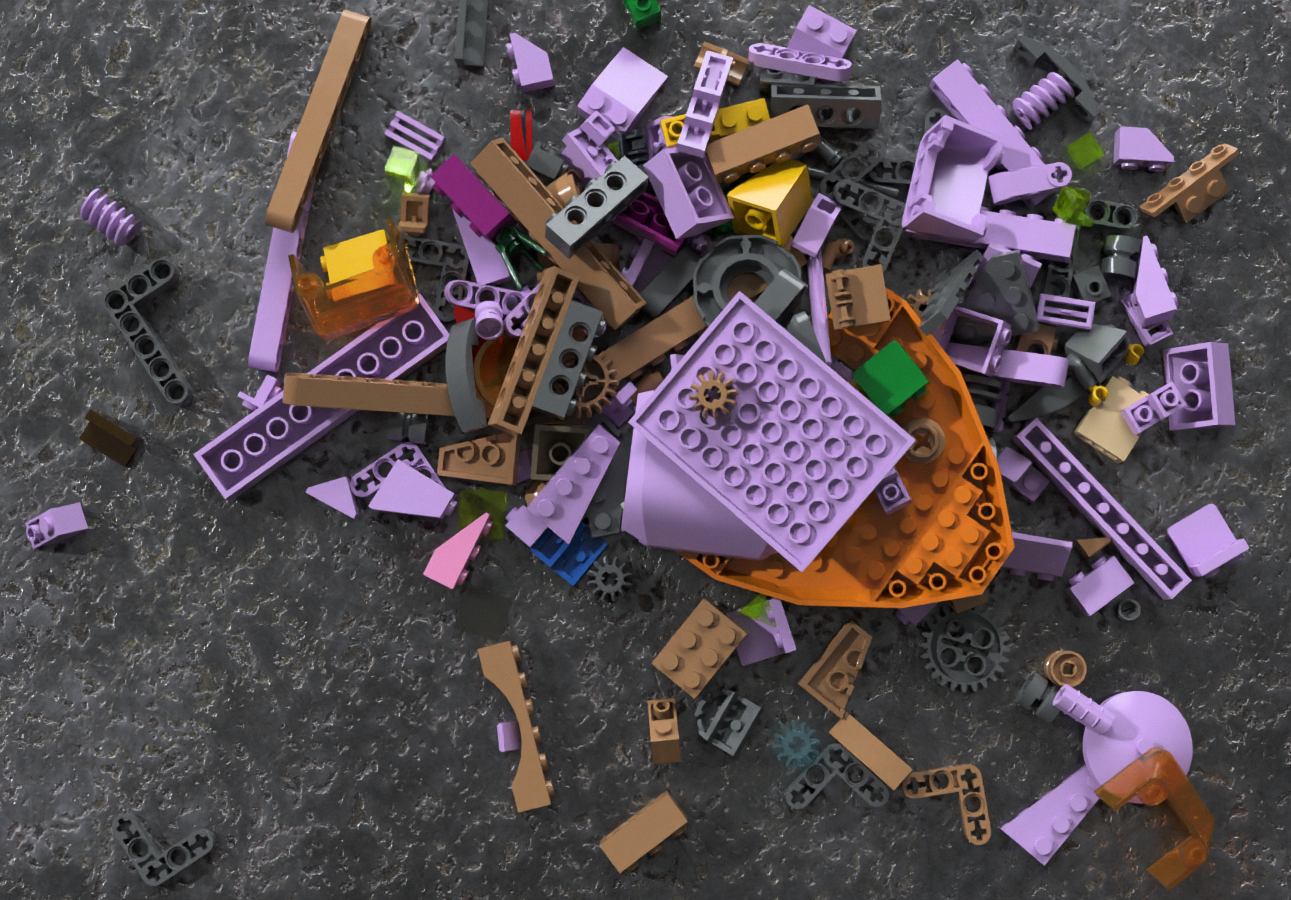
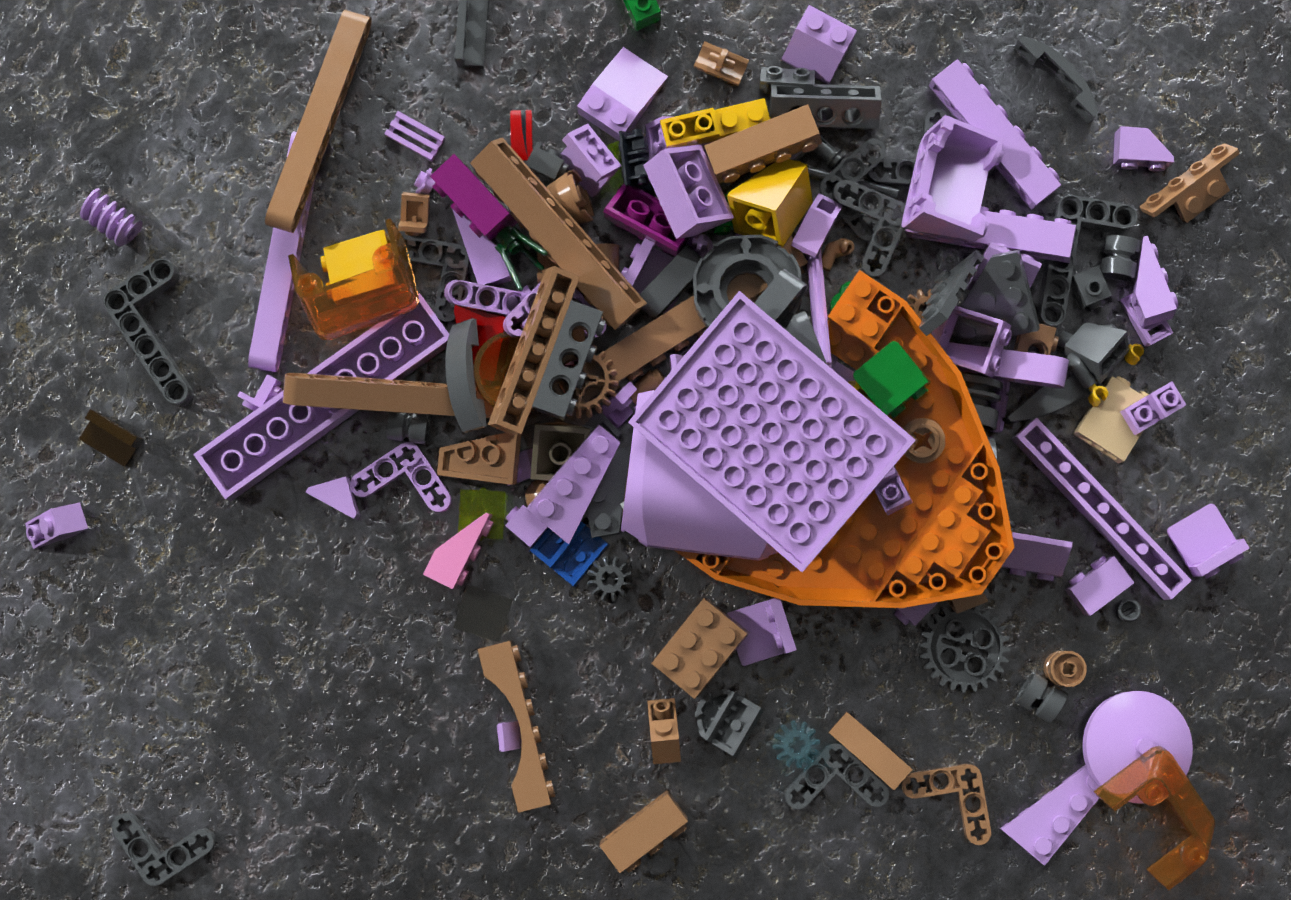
lavender slope [369,459,457,519] -> none
clear neon green panel [385,146,420,193] -> none
lavender wheel [475,301,503,340] -> none
lavender slope [506,33,554,93] -> none
brick [545,156,649,259] -> none
lavender tile [580,111,616,146] -> none
lavender slope [676,51,733,158] -> none
medium nougat gear [689,370,739,420] -> none
clear neon green slope [737,593,767,620] -> none
lavender beam [748,43,852,82] -> none
medium nougat wing [798,619,873,719] -> none
medium nougat hinge [825,264,891,330] -> none
lavender piece [988,162,1072,205] -> none
lavender slope [997,447,1050,503] -> none
lavender piece [1013,72,1075,130] -> none
lavender tile [1037,294,1096,331] -> none
clear neon green panel [1052,186,1093,227] -> none
lavender axle [1053,684,1114,735] -> none
clear neon green tile [1065,131,1104,170] -> none
medium nougat slope [1072,537,1111,558] -> none
lavender slope [1163,342,1235,431] -> none

